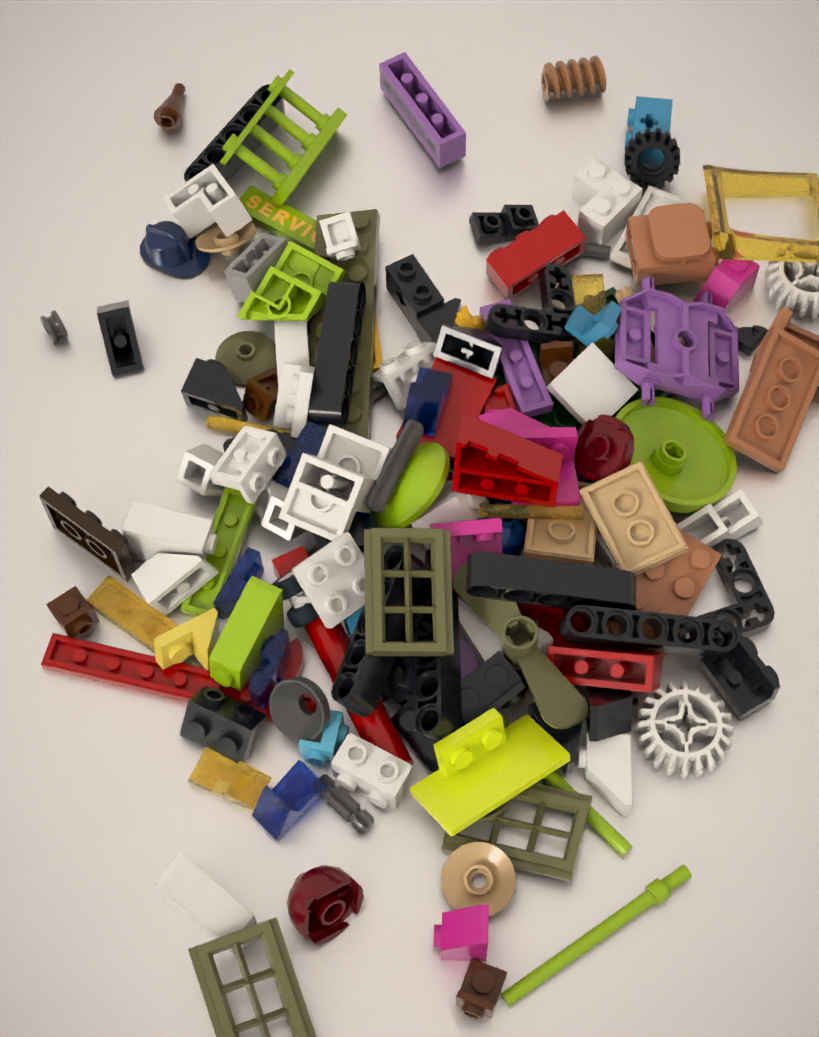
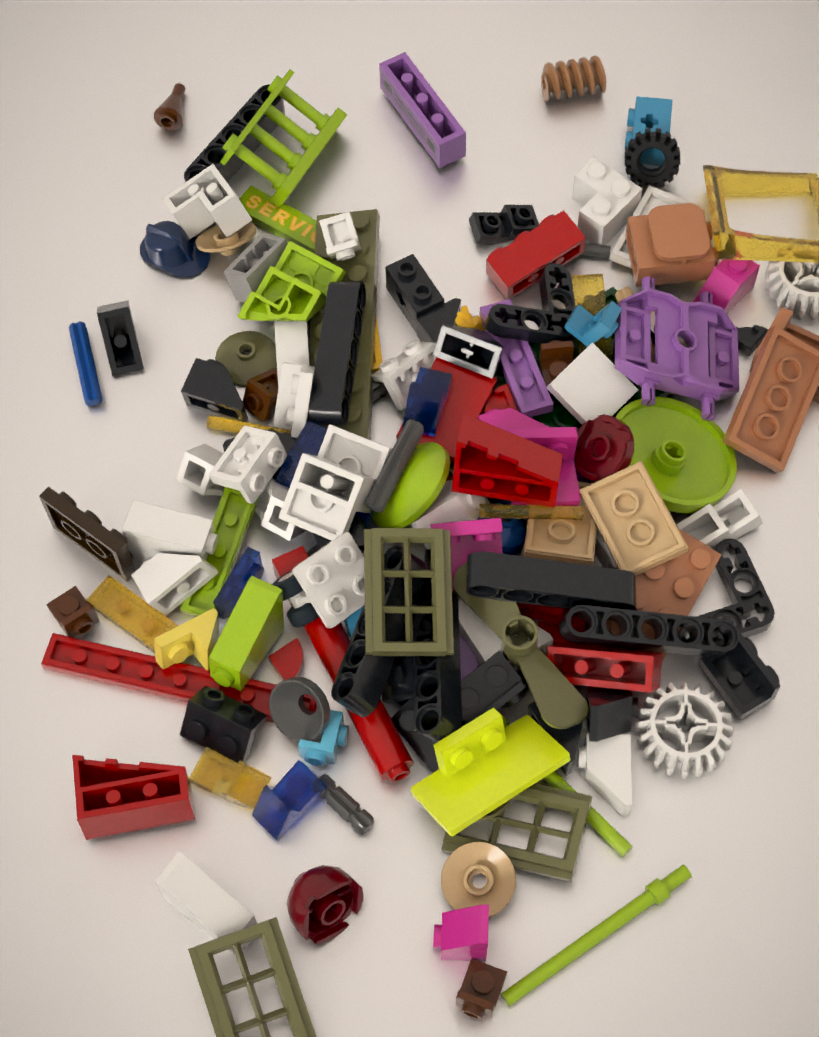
dark grey bush [40,310,68,343] -> none
clear blue slope [248,627,291,710] -> none
white bracket [331,733,412,810] -> none
none -> blue axle [69,321,103,407]
none -> red wedge [72,755,195,840]

